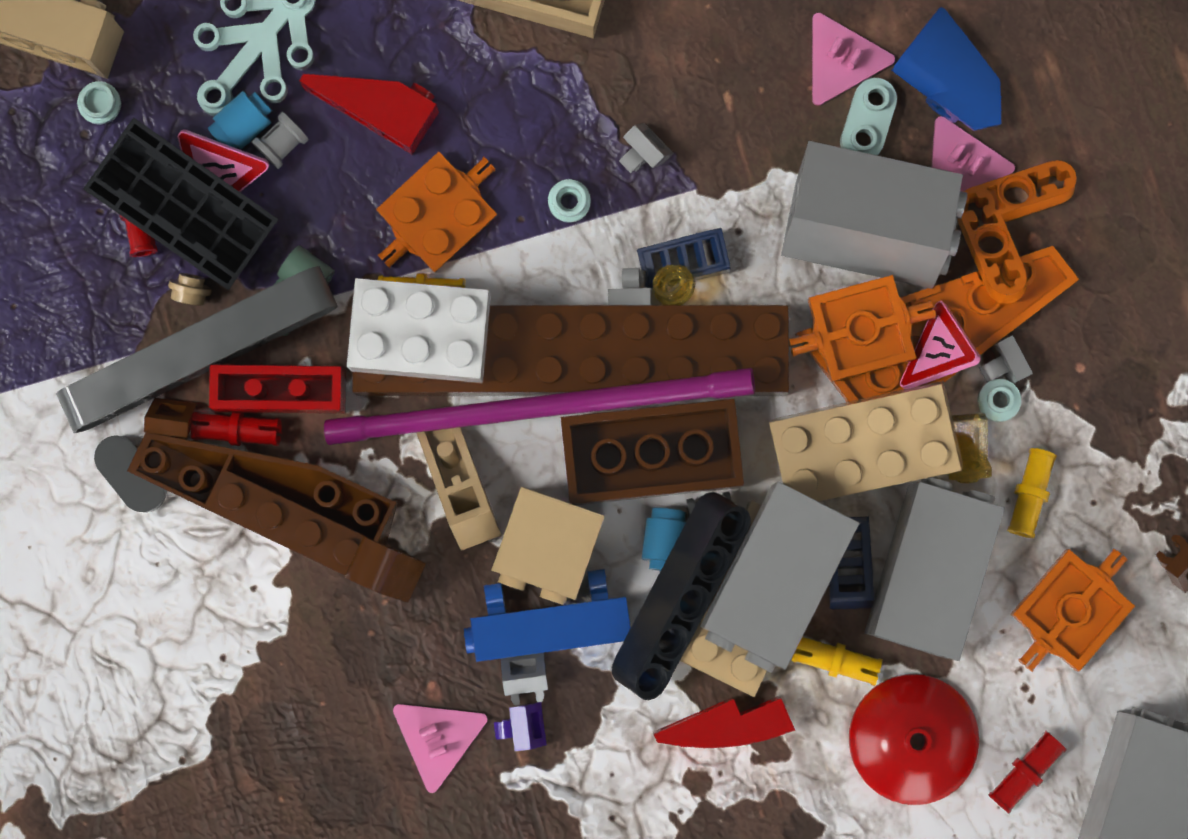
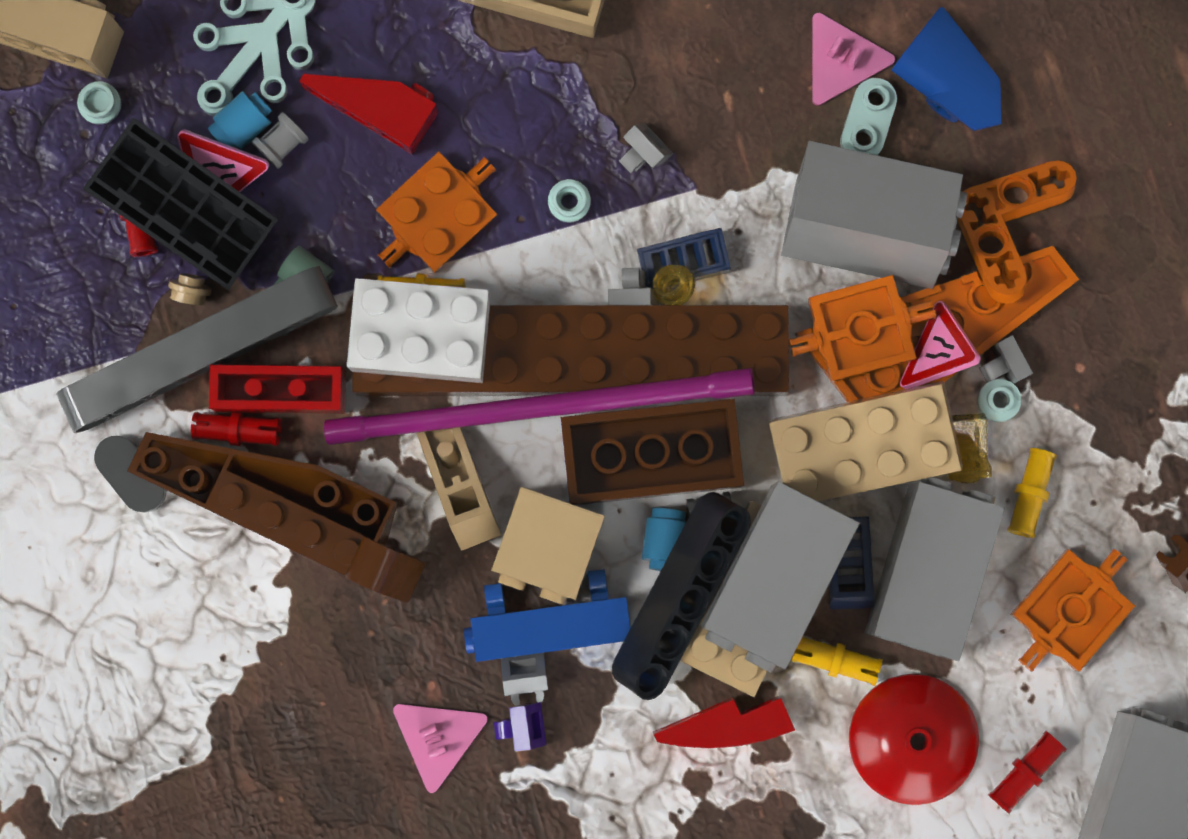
reddish brown tile [144,398,197,440] -> none
bright pink piece [931,116,1015,192] -> none

